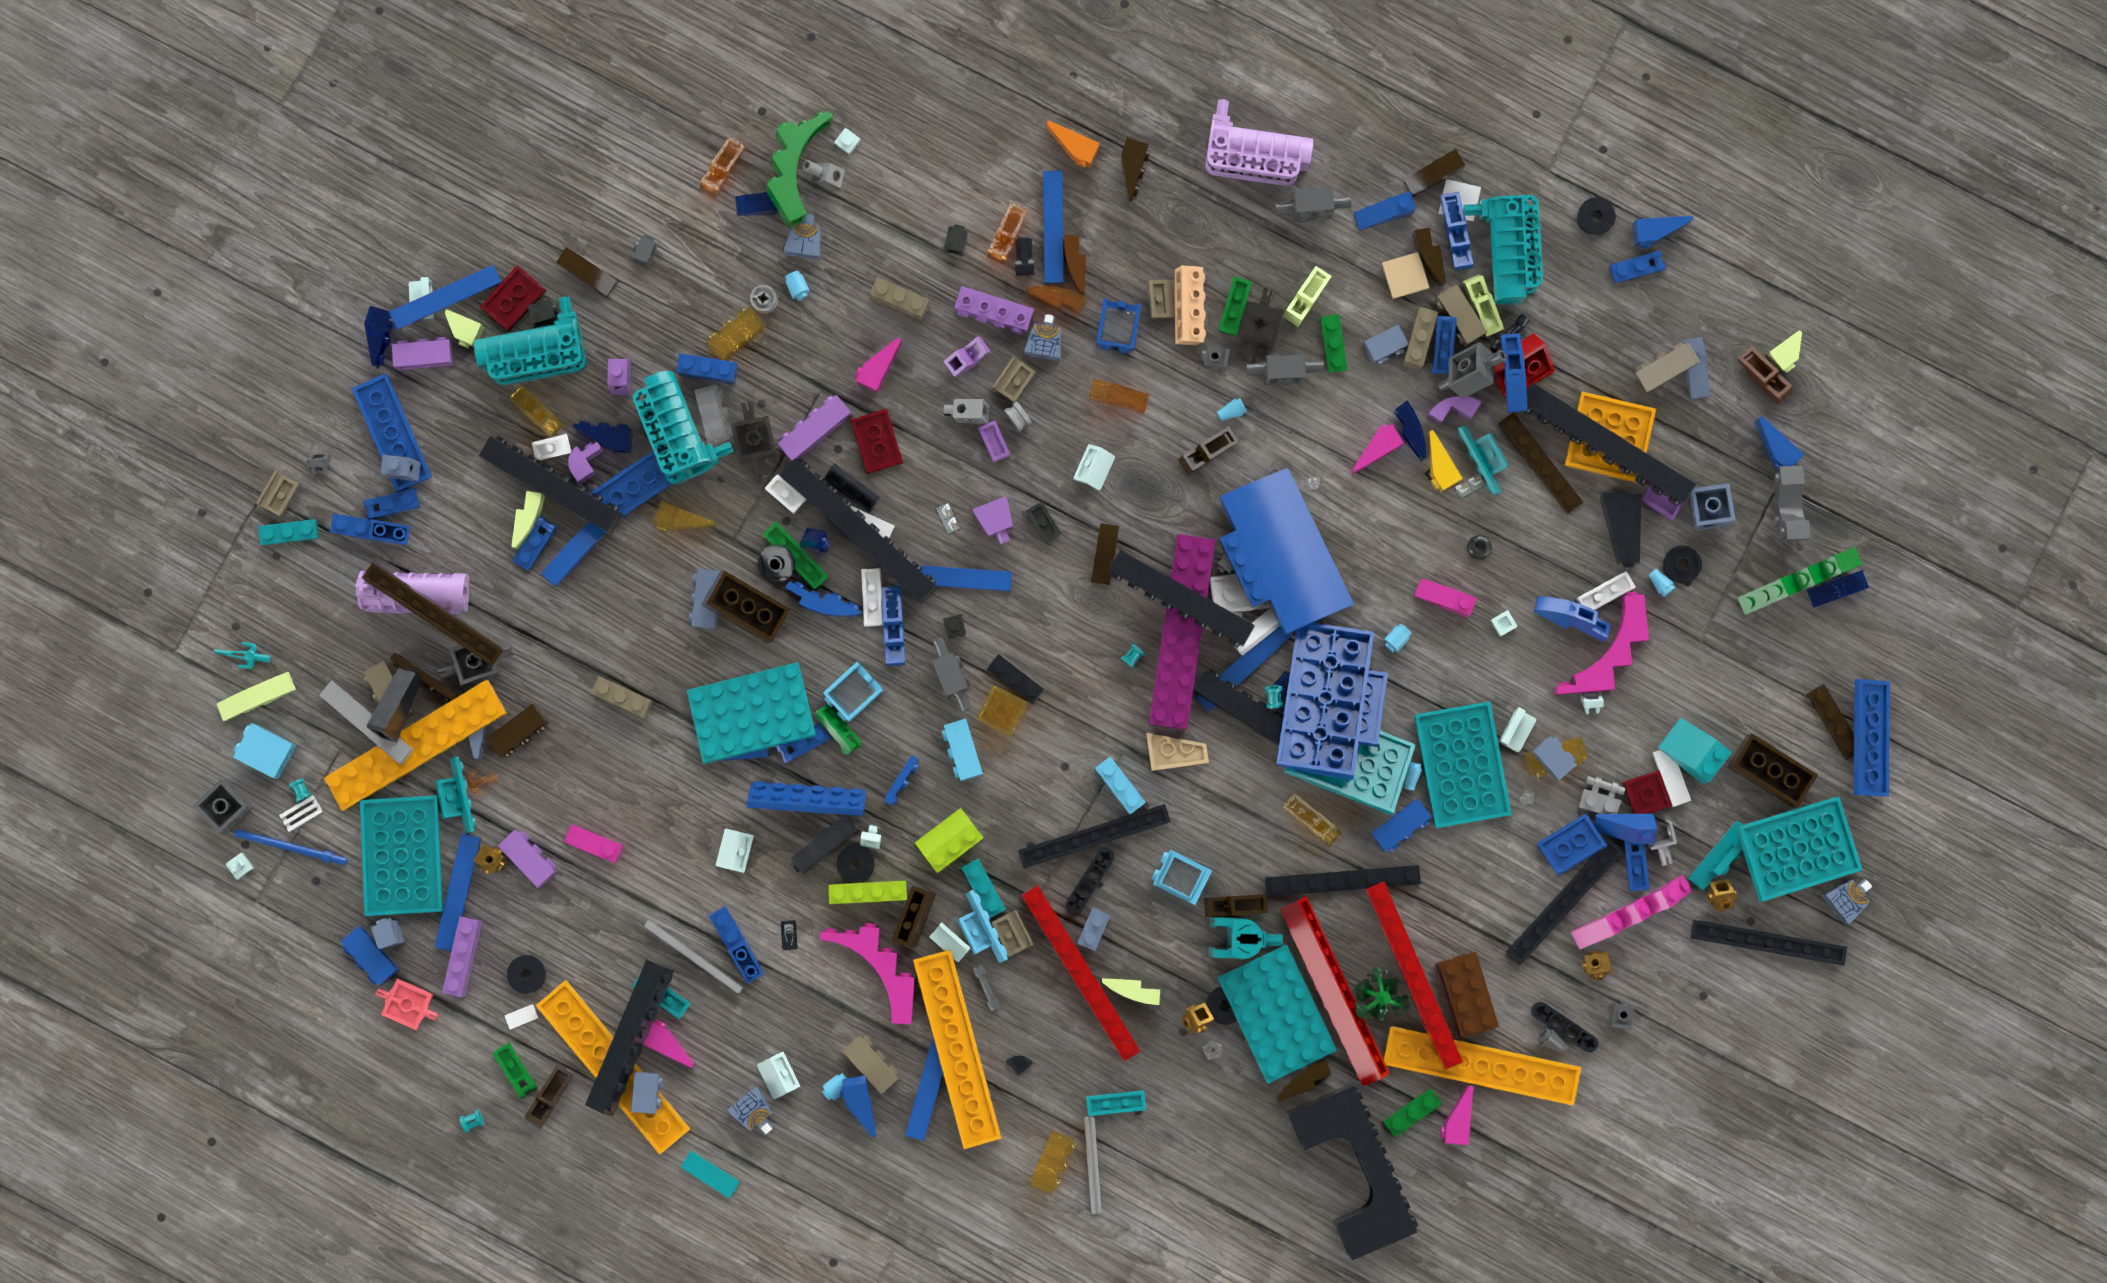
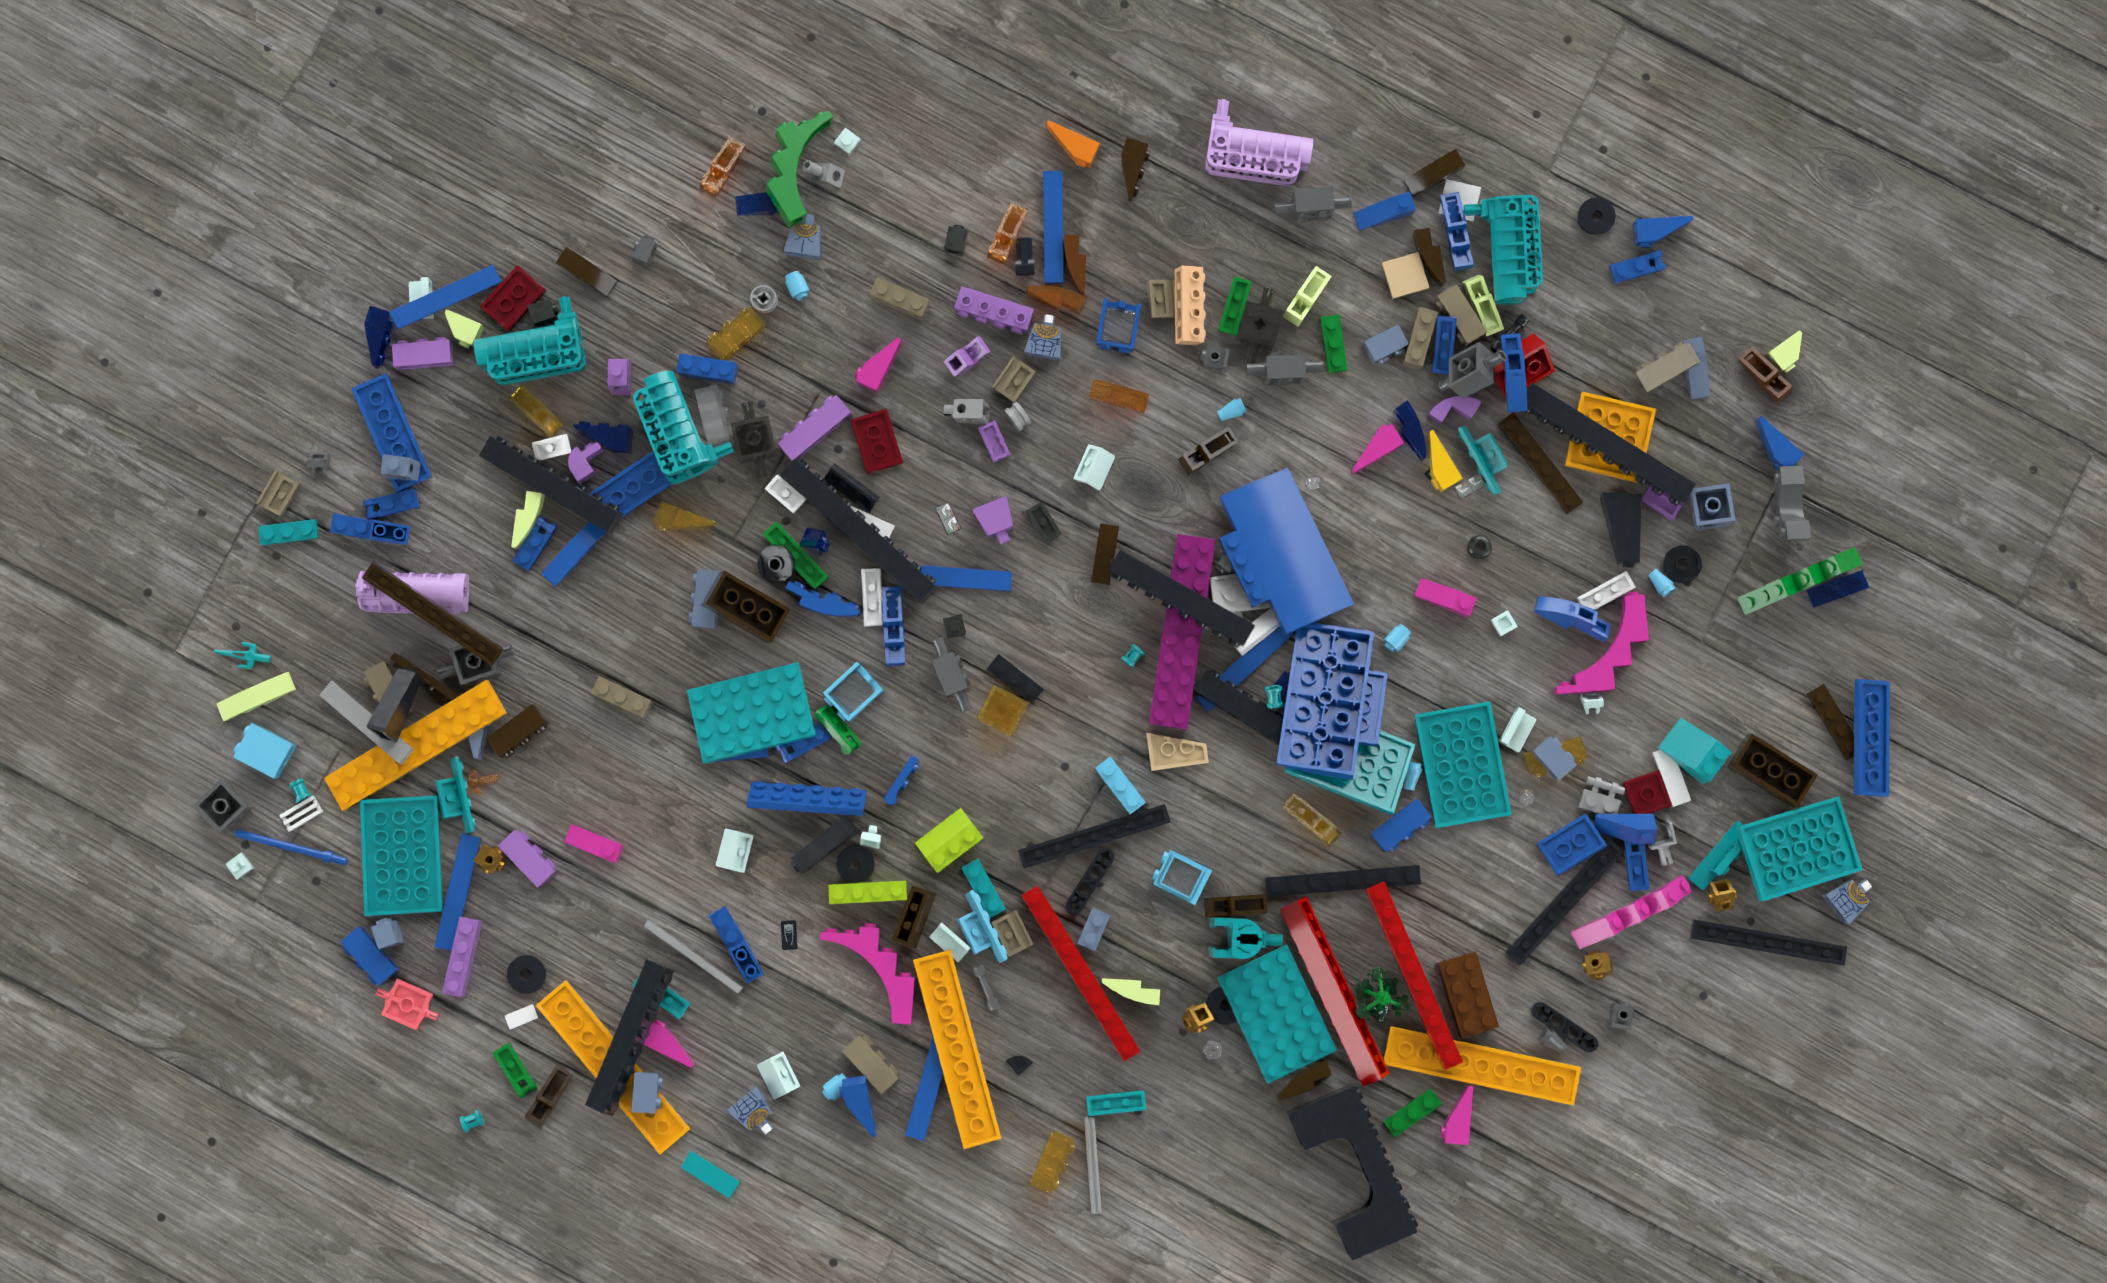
medium azure brick [942,718,983,781] -> none

